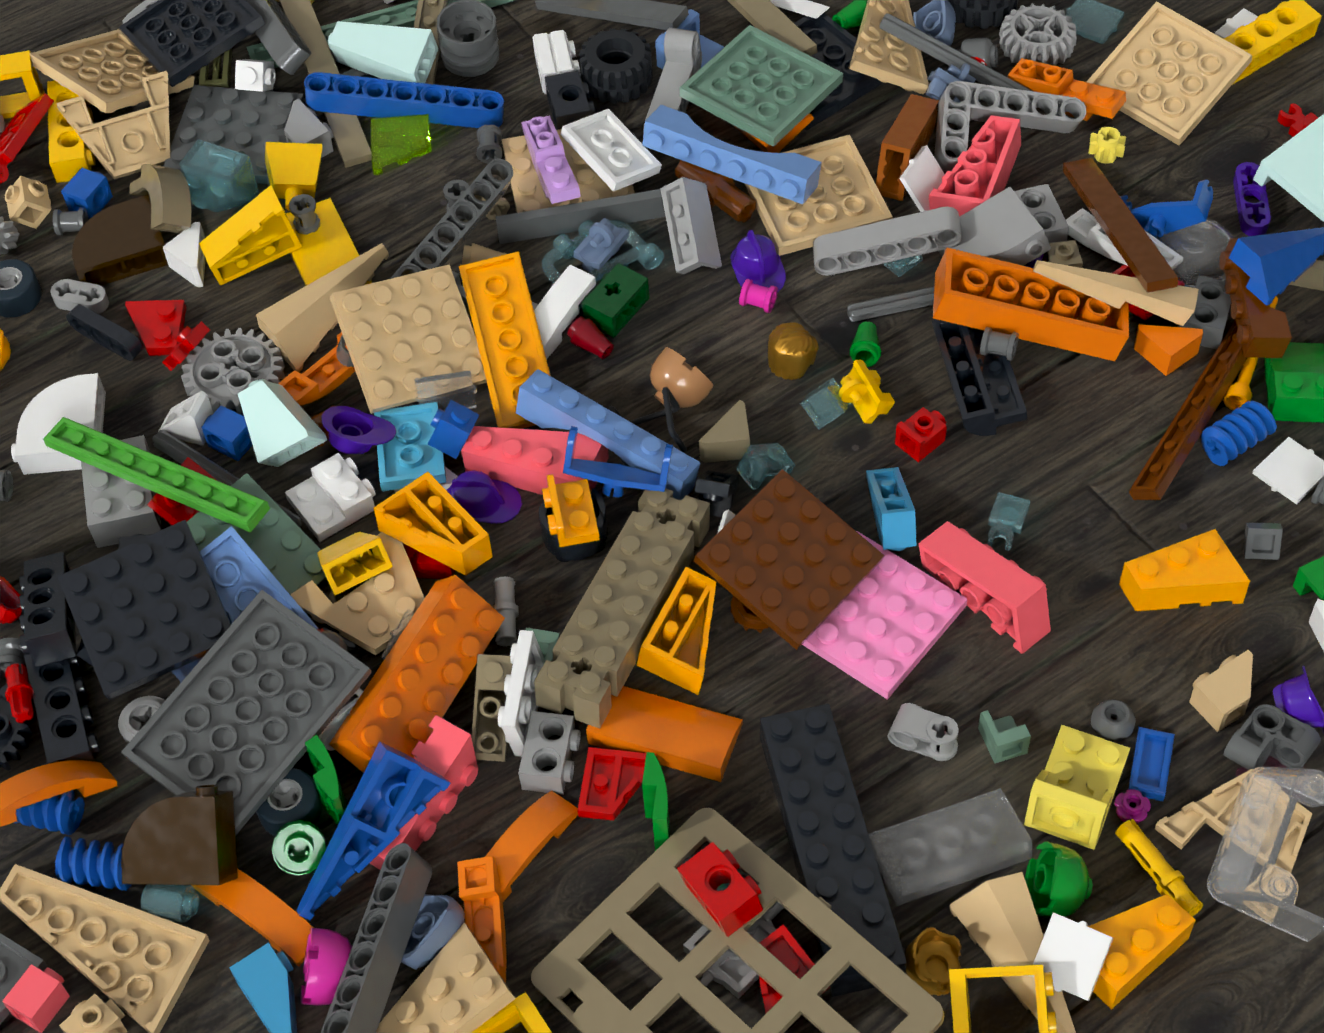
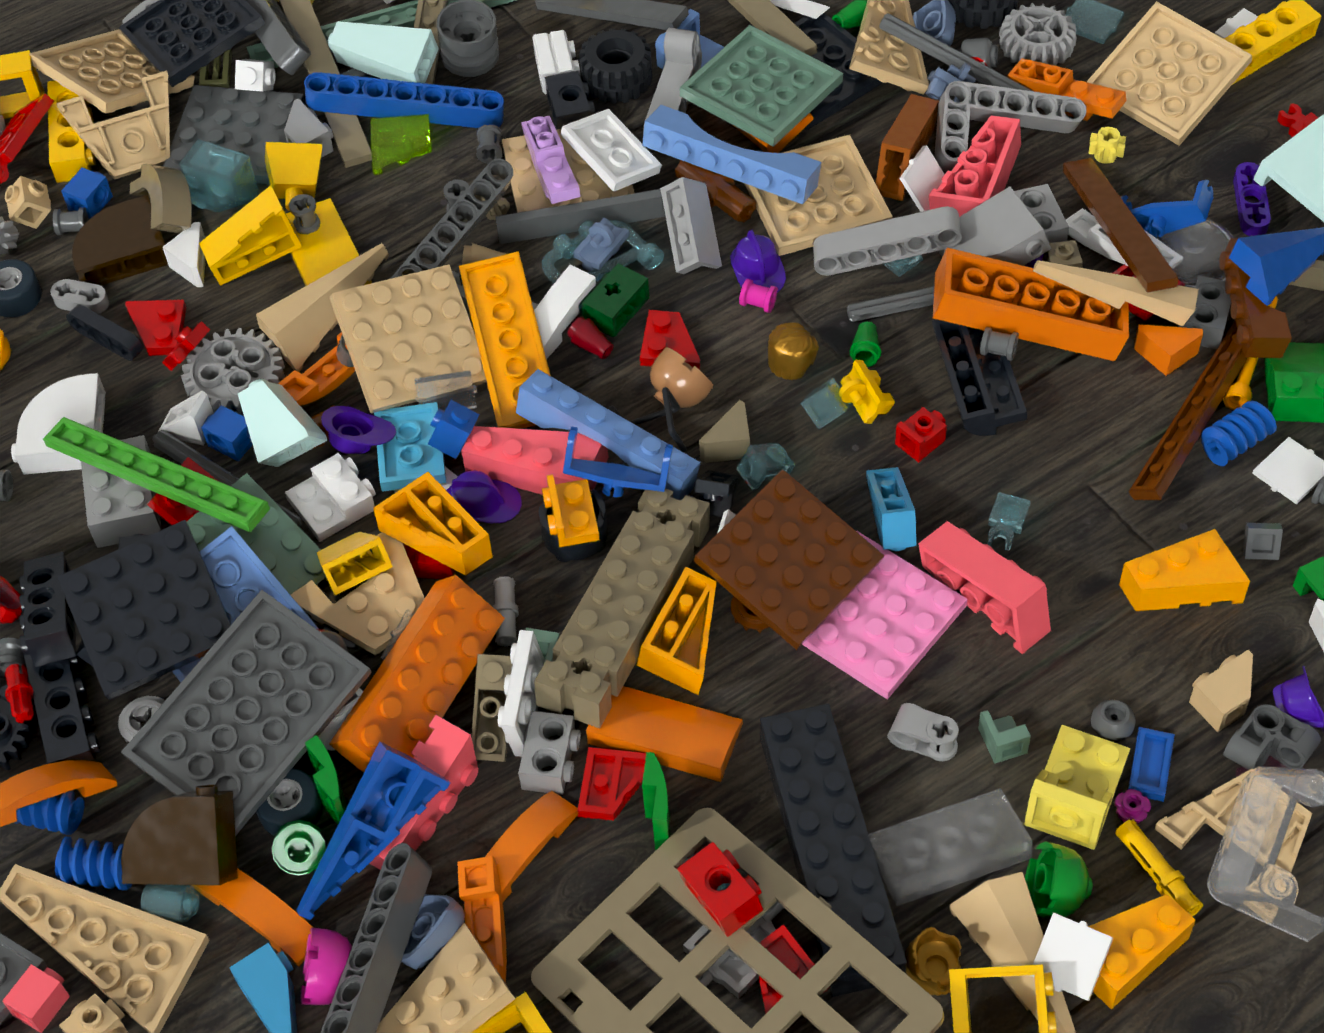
none -> red wing [640,310,700,370]

